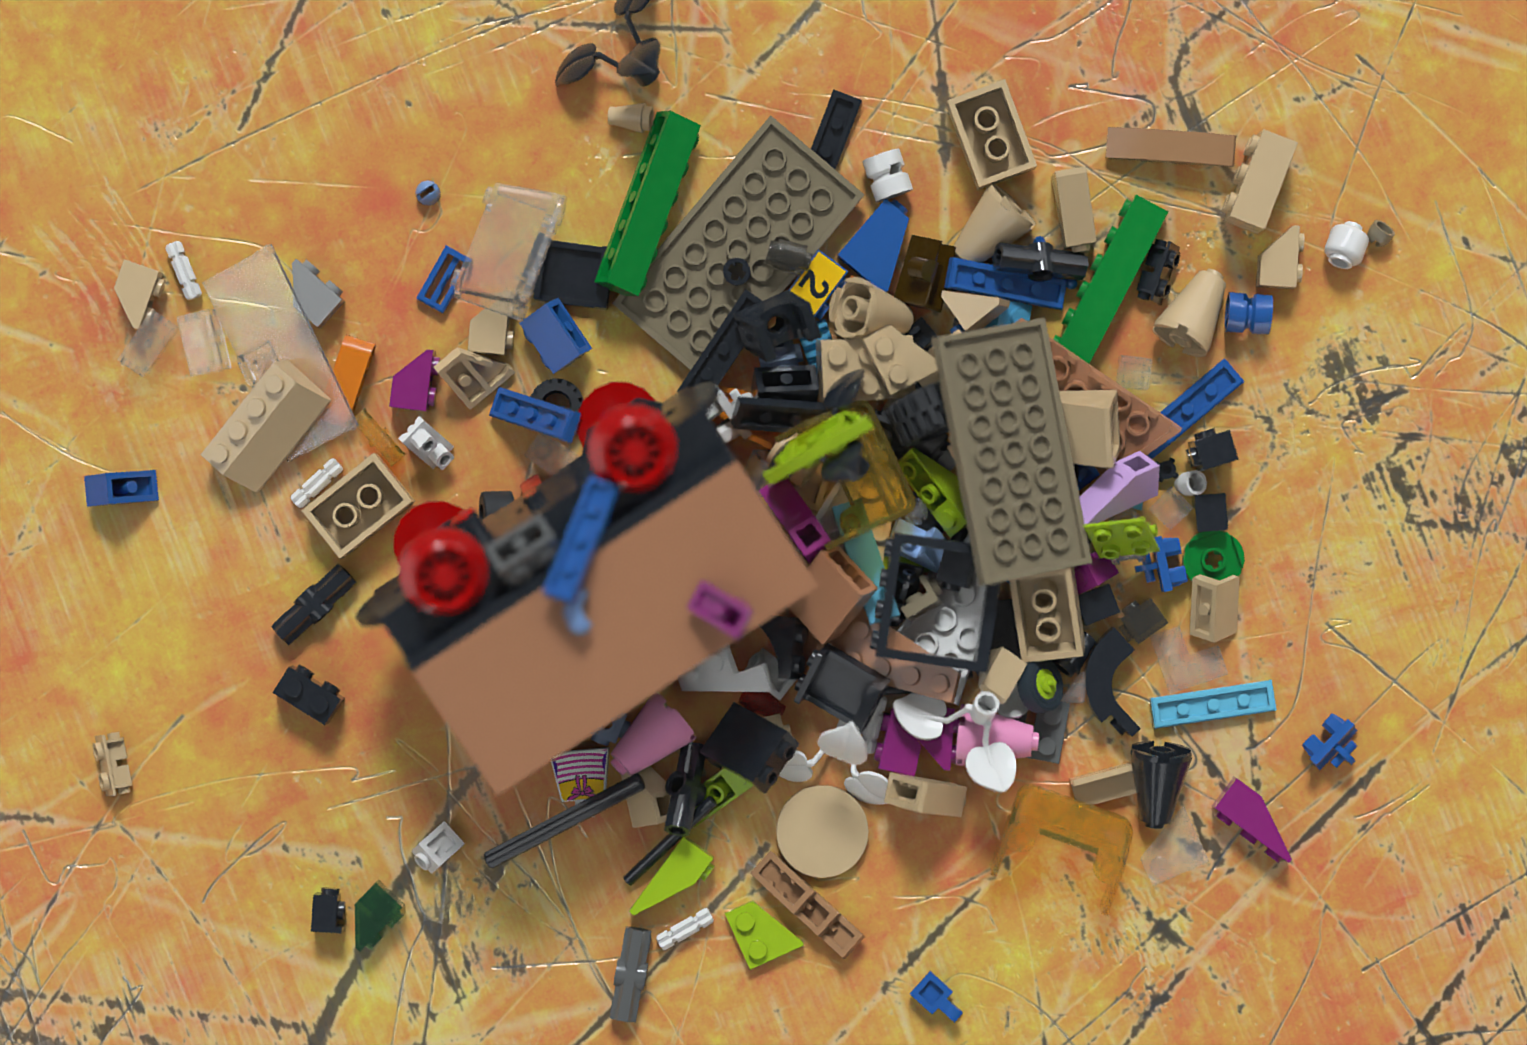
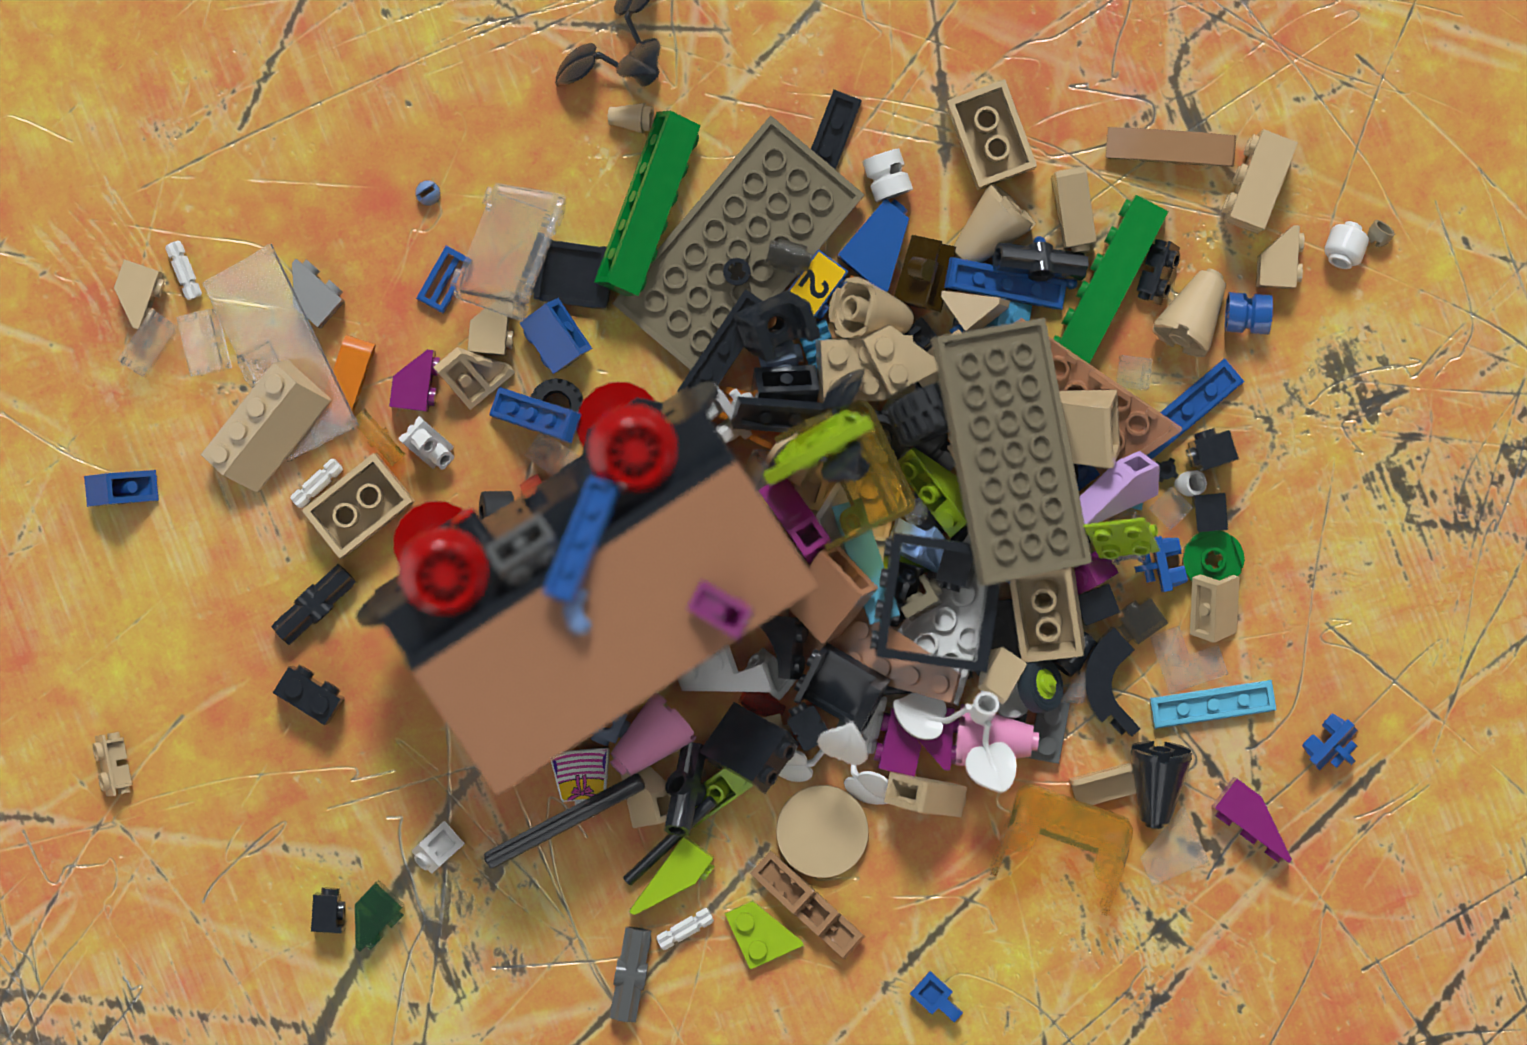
none -> black brick [787,701,828,751]

